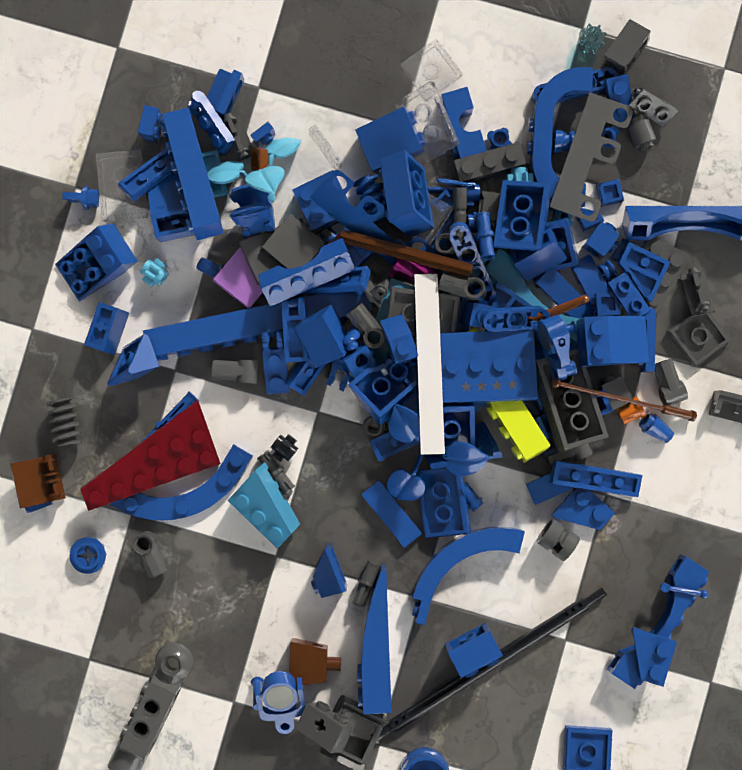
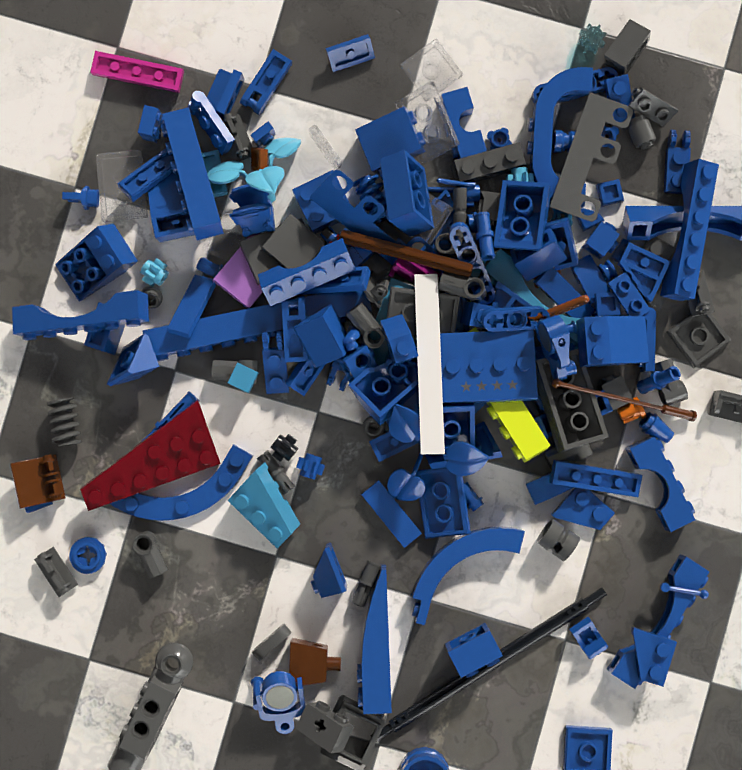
none -> blue arch [12,290,149,340]
none -> dark grey hinge [34,546,78,597]
none -> dark pink plate [90,51,184,93]
none -> dark grey plate [141,286,163,309]
none -> blue tile [167,275,217,338]
none -> dark azure tile [228,362,259,393]
none -> blue plate [240,49,293,115]
none -> dark grey beam [252,623,292,661]
none -> blue gear [296,453,325,480]
none -> blue plate [326,34,375,72]
none -> blue bracket [569,617,608,659]
none -> blue arch [625,437,695,532]
none -> blue pin [637,366,681,394]
none -> blue arch [660,159,719,301]
none -> blue hinge [664,130,691,194]

